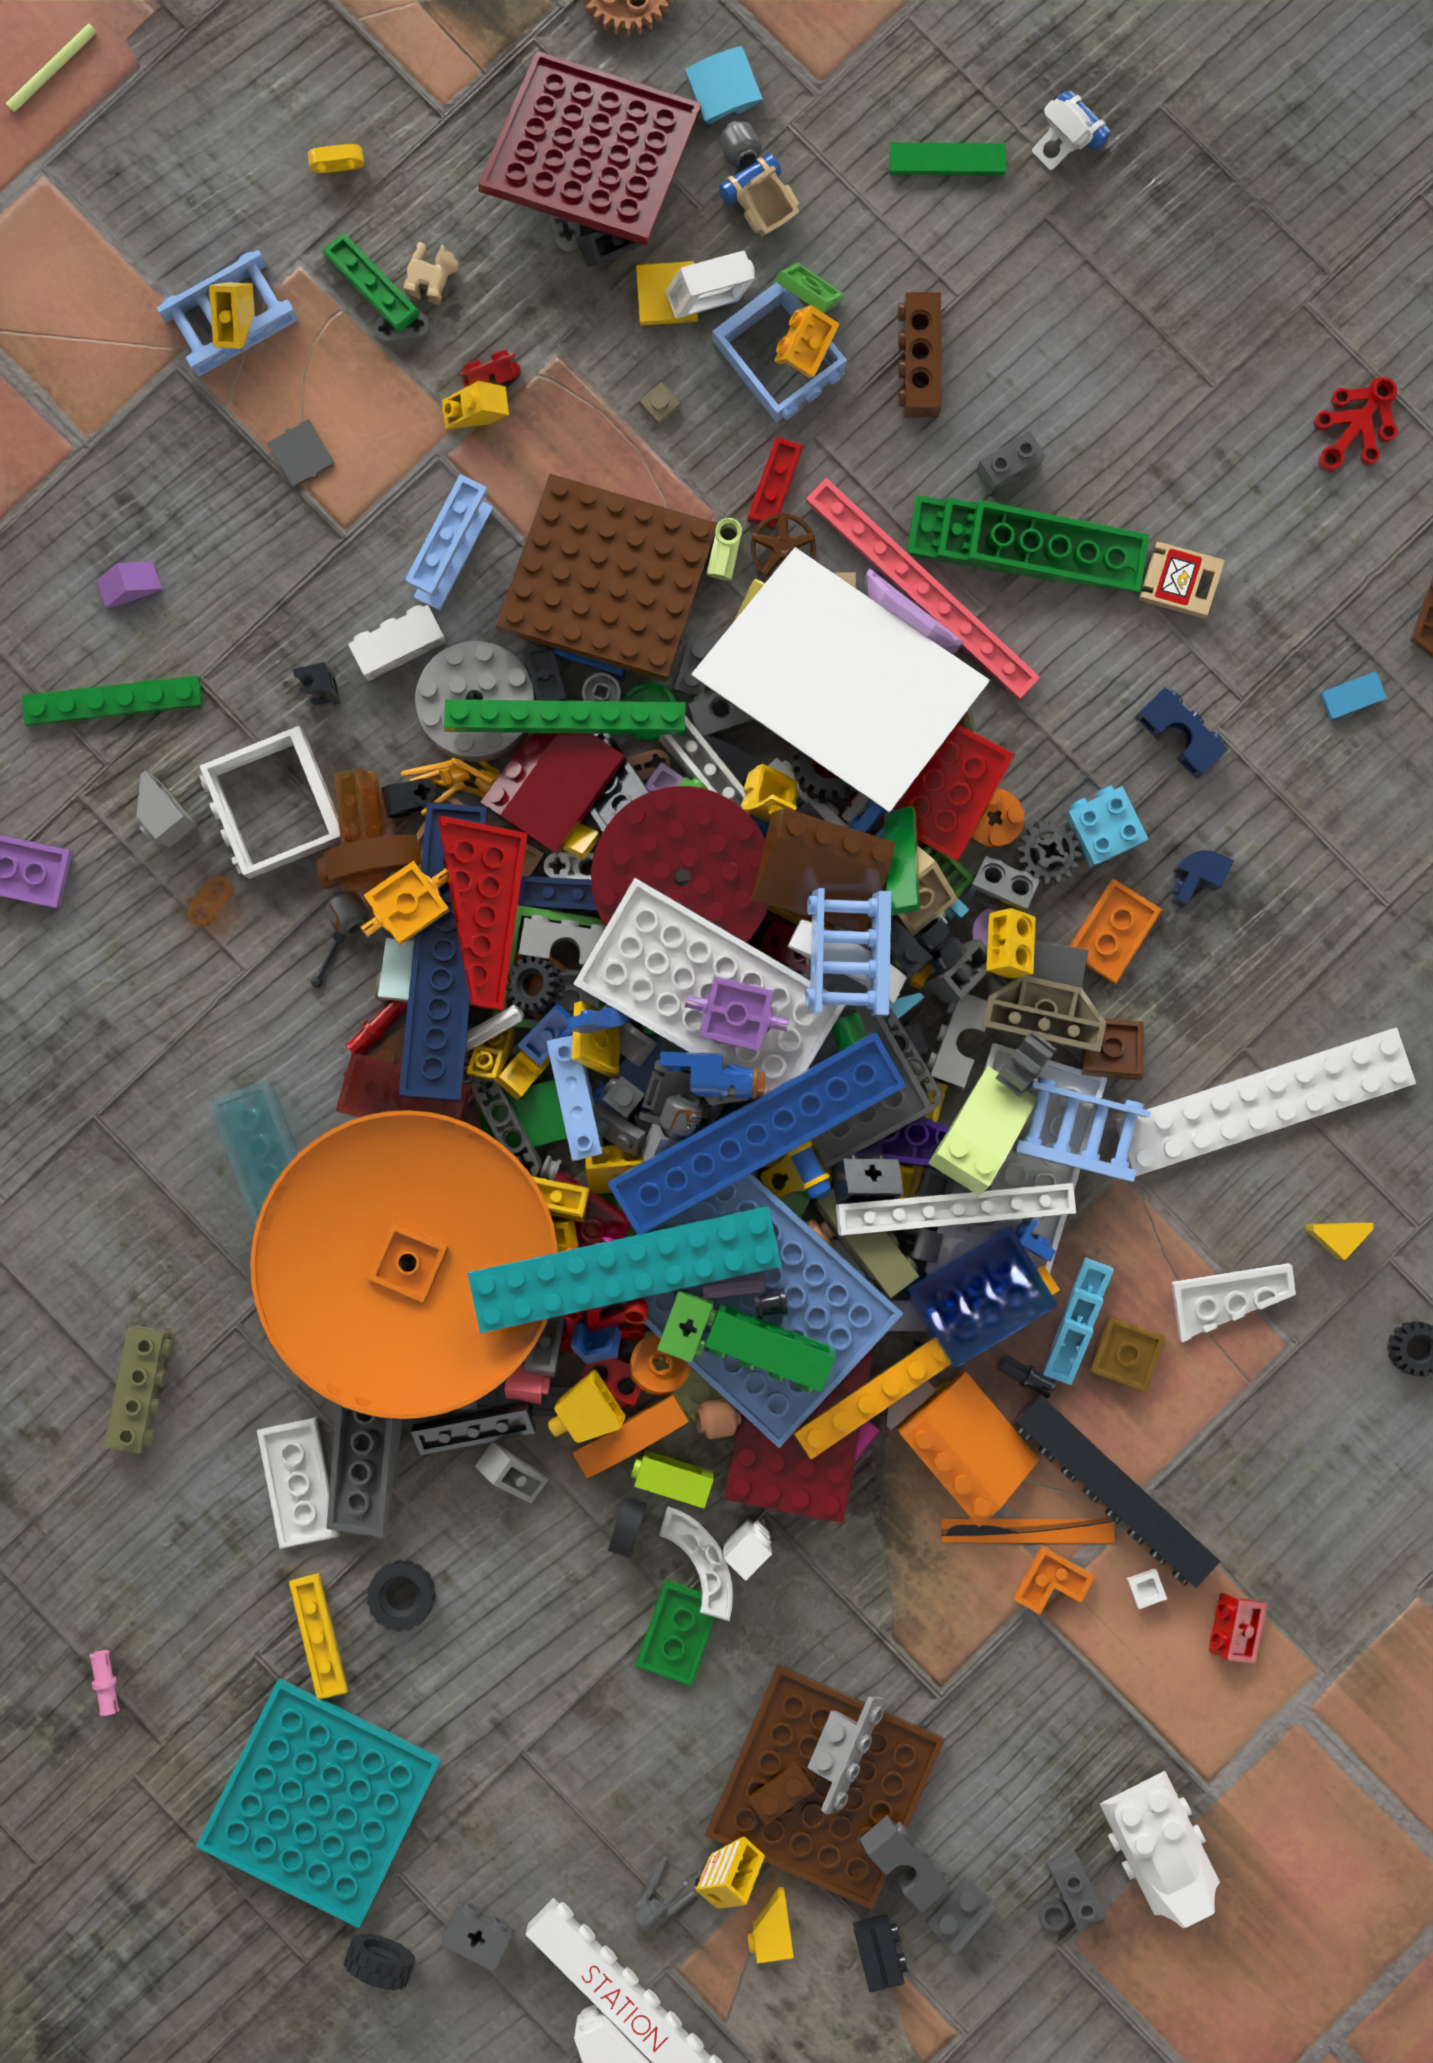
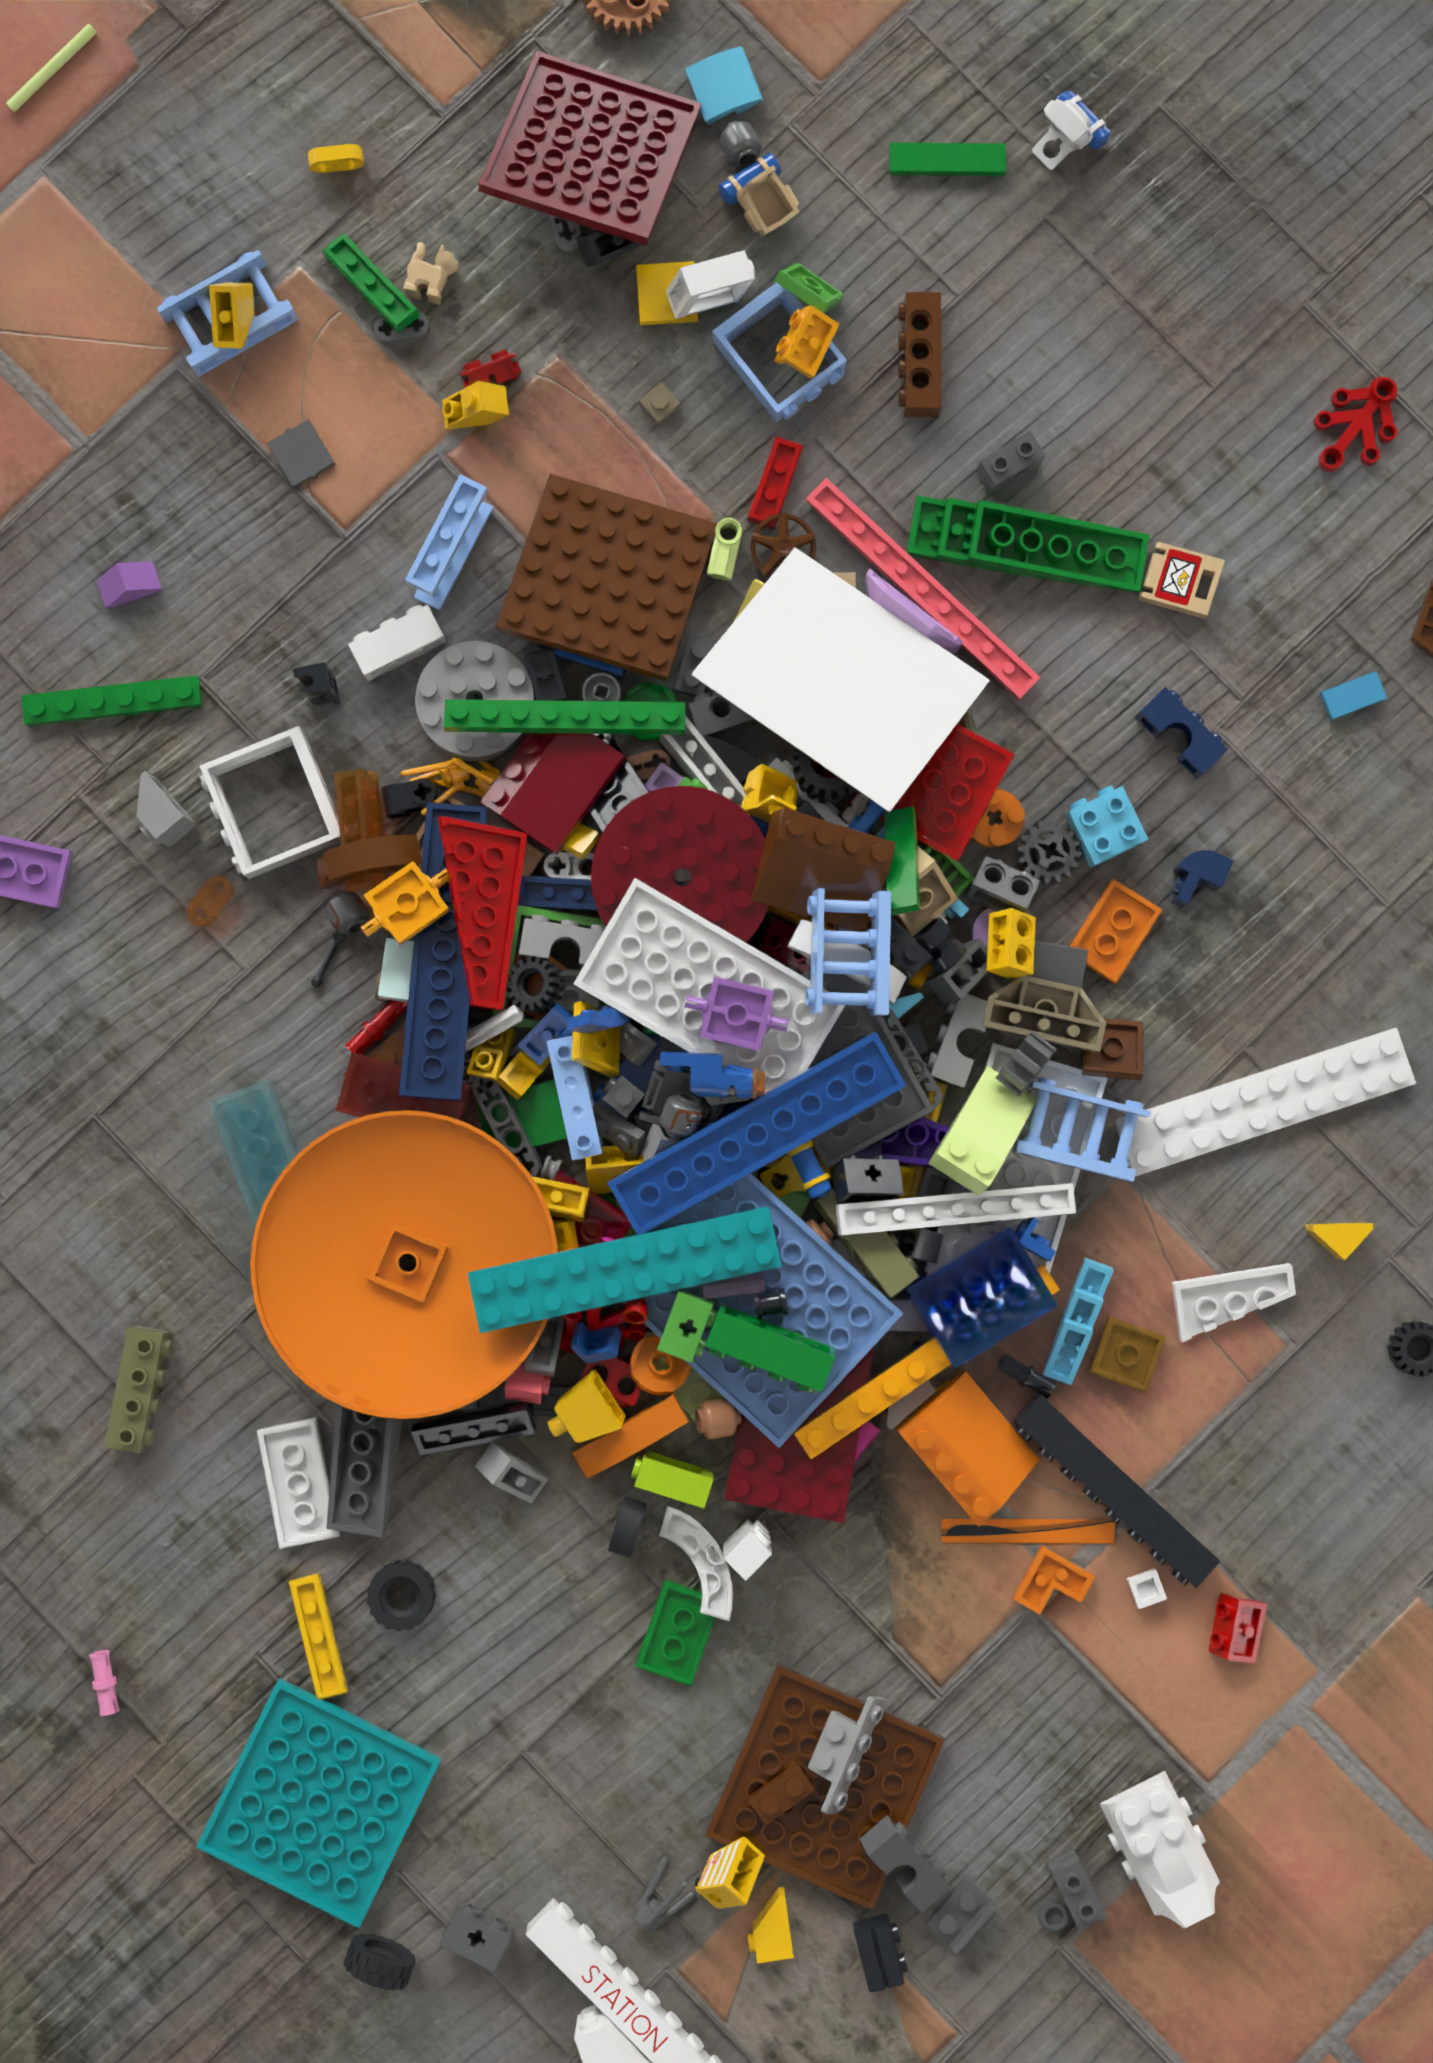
green slope [832,1012,866,1050] -> none

